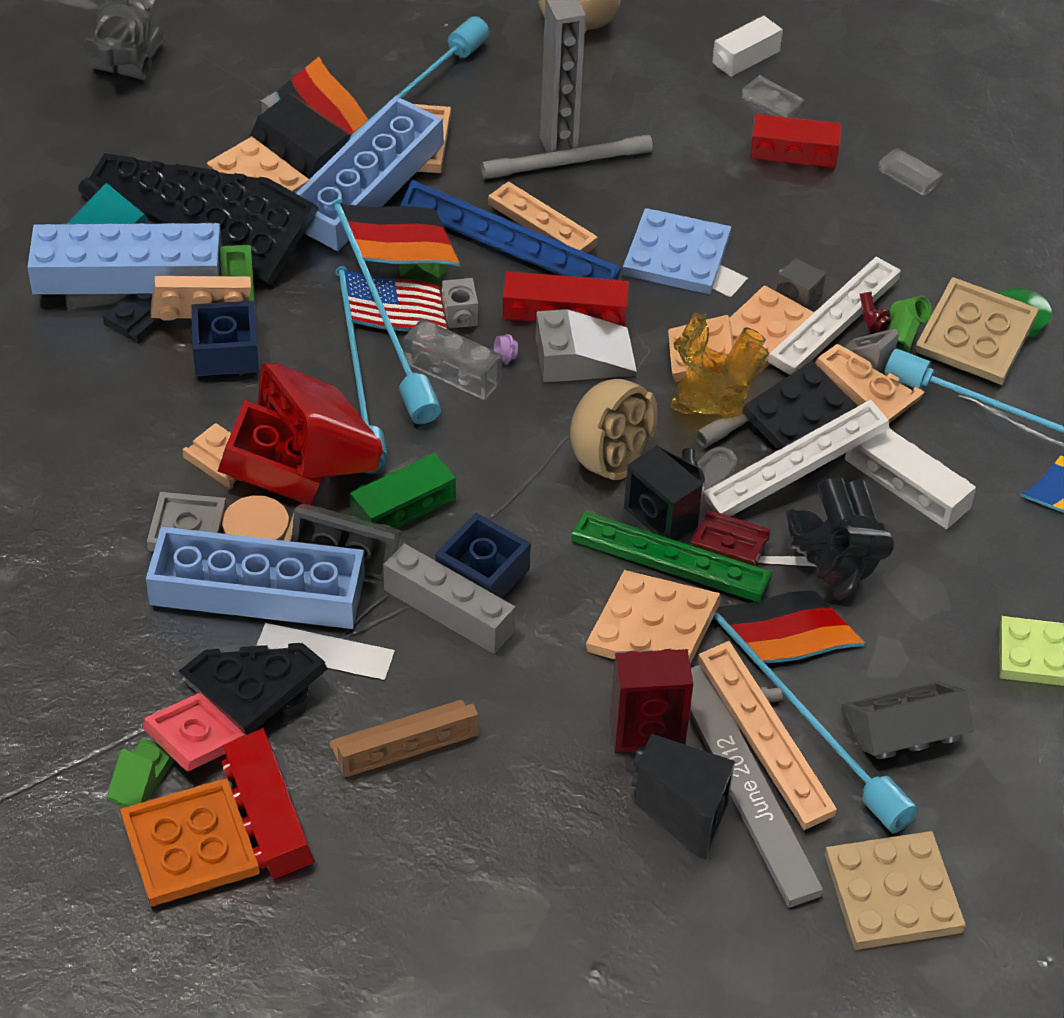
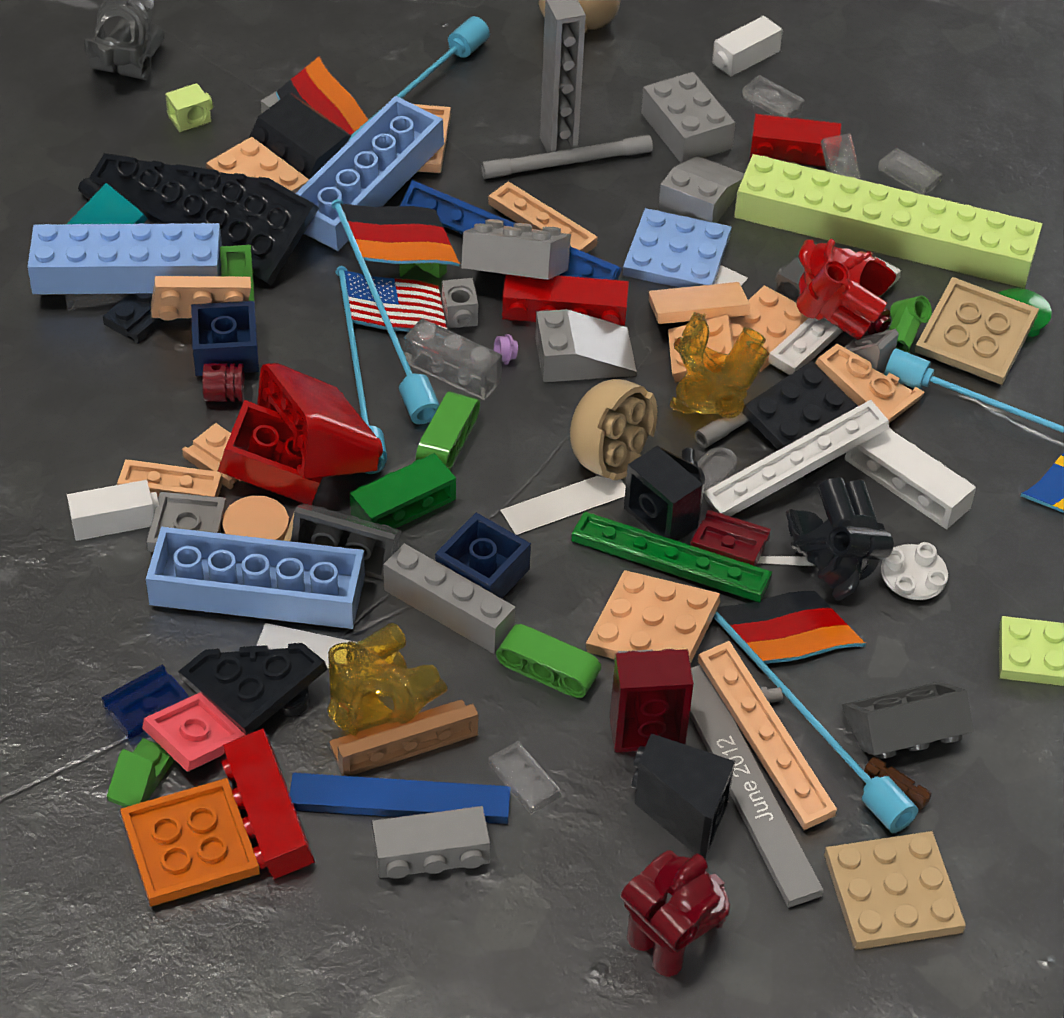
none -> white brick [67,480,159,541]
none -> clear blue plate [101,664,189,739]
none -> light nougat plate [117,459,223,497]
none -> yellowish green brick [165,83,213,132]
none -> dark red piece [203,364,244,402]
none -> blue tile [290,773,511,824]
none -> clear yellow helmet [327,623,448,736]
none -> light grey brick [372,806,490,879]
none -> bright green beam [415,391,480,470]
none -> light grey brick [461,219,571,280]
none -> clear plate [488,741,561,814]
none -> bright green beam [496,624,602,698]
none -> white sticker [500,475,626,535]
none -> dark red helmet [621,850,730,976]
none -> light grey brick [641,72,735,163]
none -> light nougat tile [648,282,750,324]
none -> light grey slope [658,156,745,223]
none -> yellowish green brick [734,154,1043,289]
none -> red helmet [796,239,896,341]
none -> clear plate [820,133,861,180]
none -> reddish brown axle [865,757,932,810]
none -> white dish [881,542,948,600]

